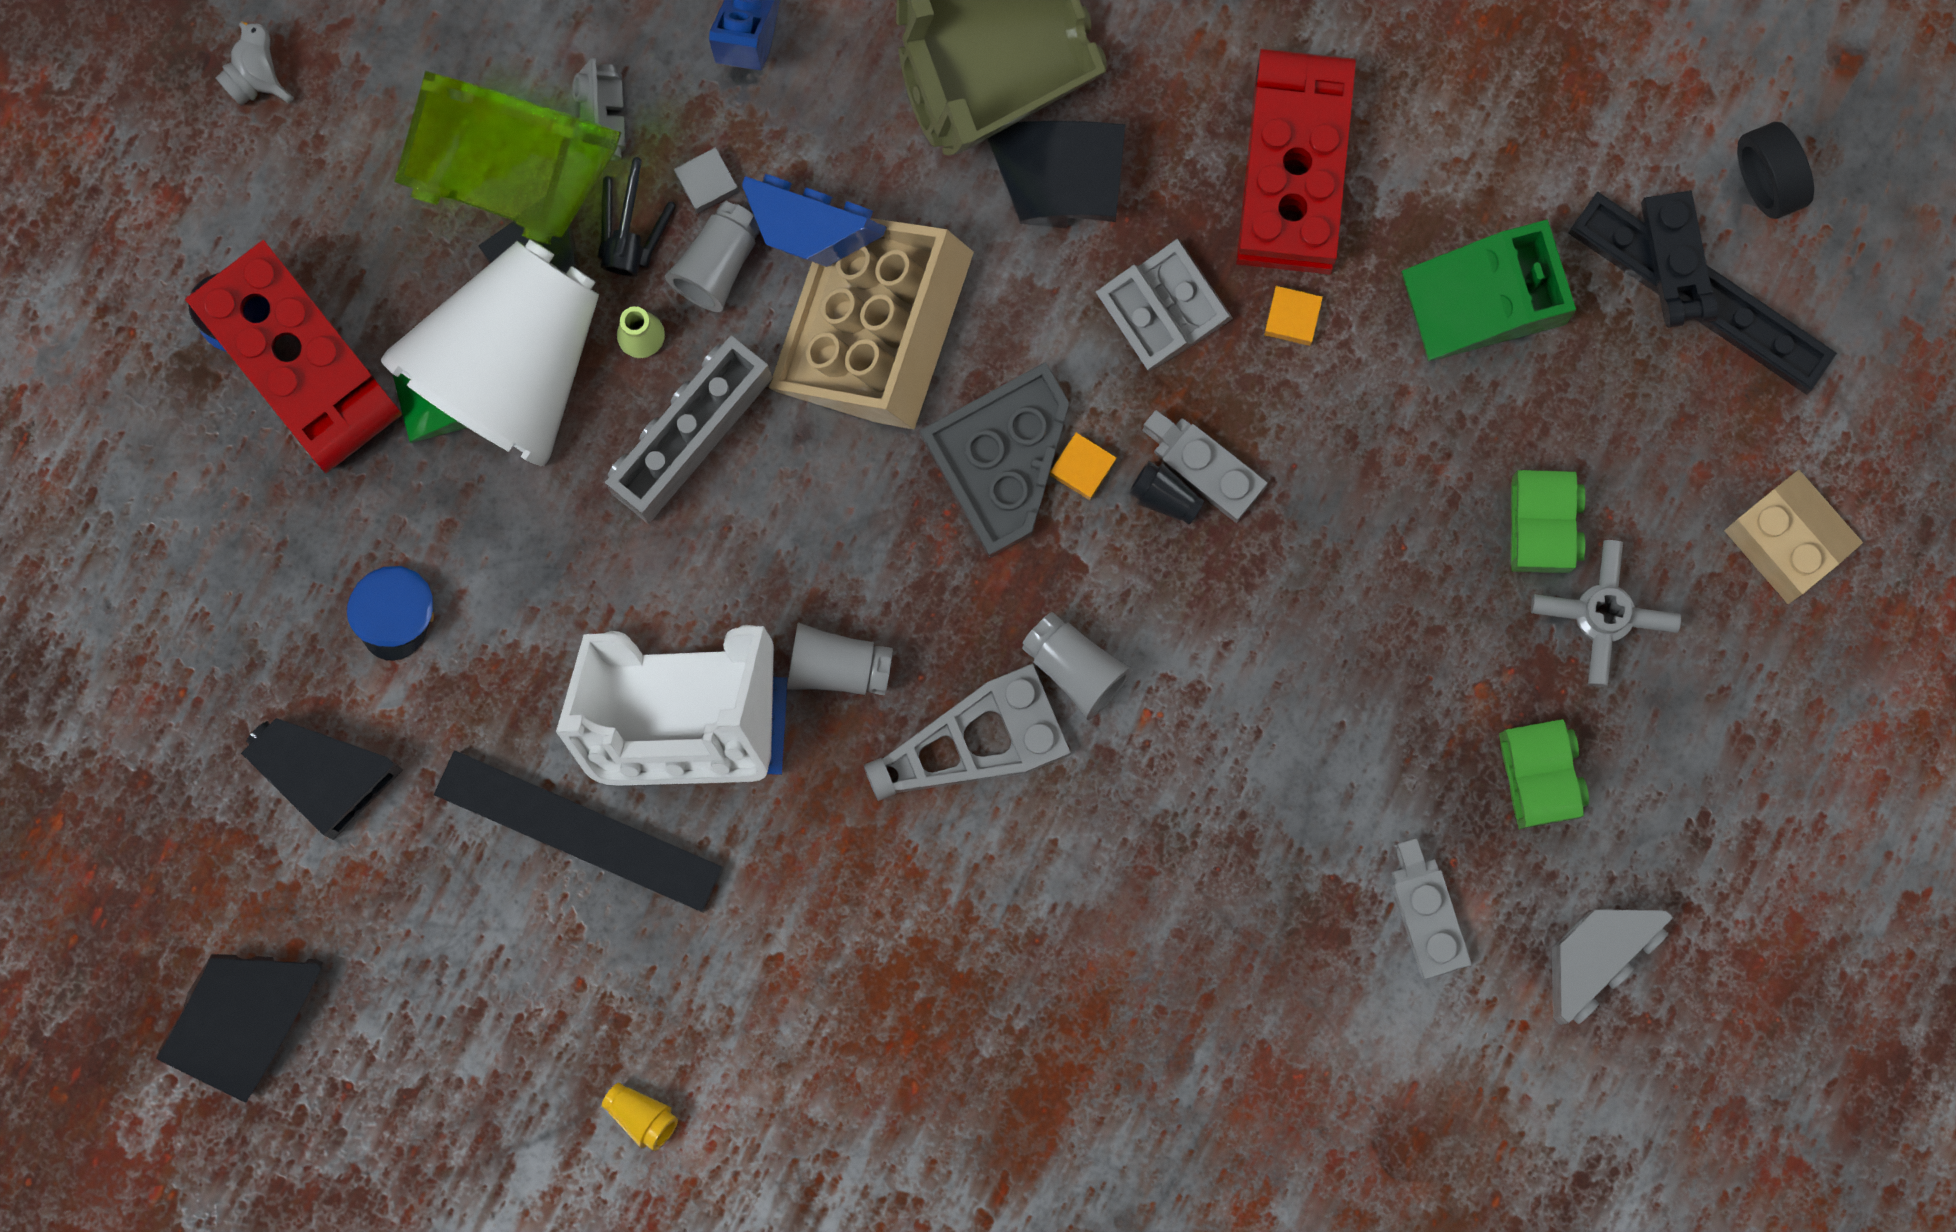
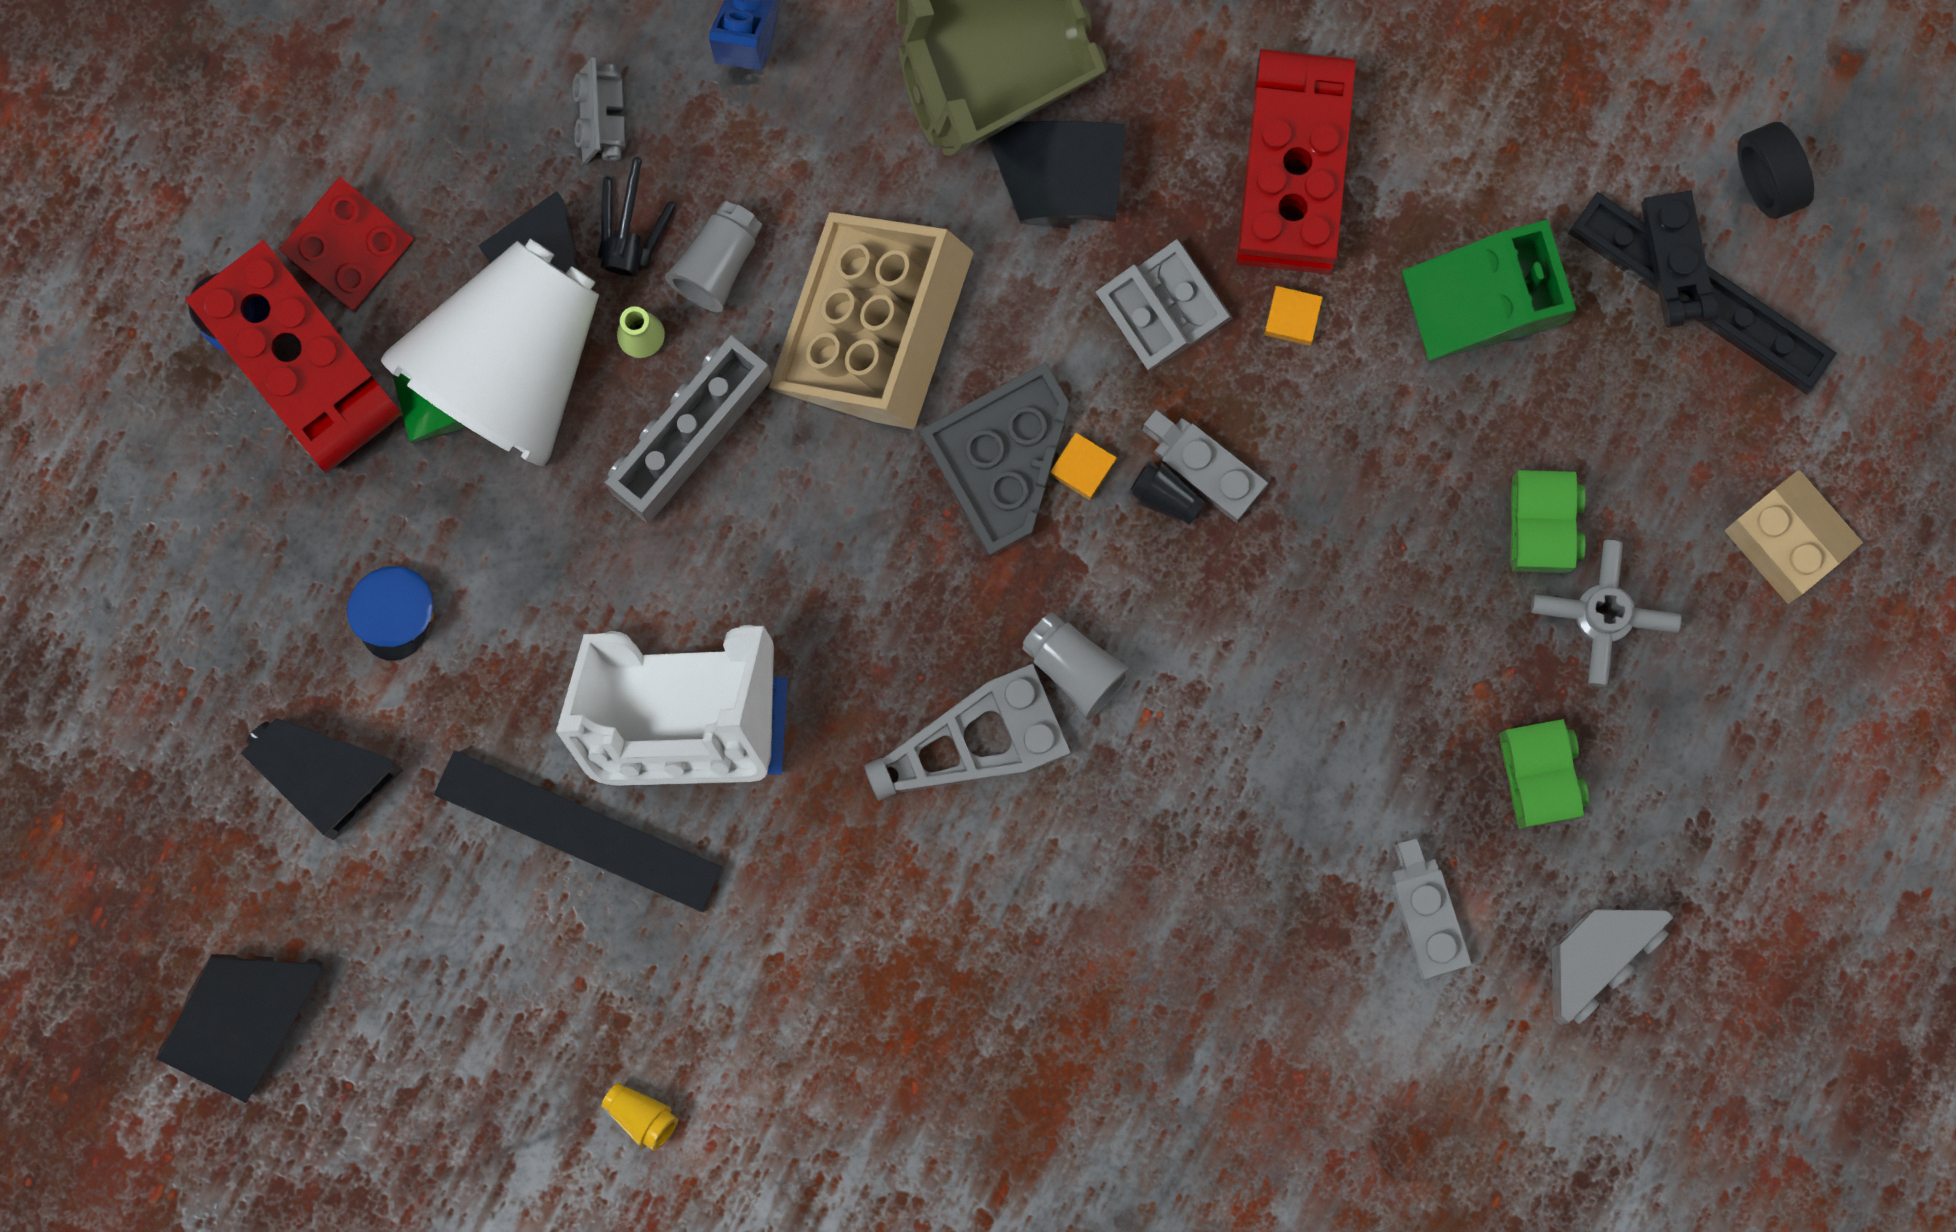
light grey animal [215,22,294,106] -> none
clear neon green windscreen [394,70,622,244] -> none
light grey tile [674,147,739,214] -> none
blue slope [742,174,887,267] -> none
light grey plant [787,622,893,695] -> none
none -> red hinge [278,176,414,312]

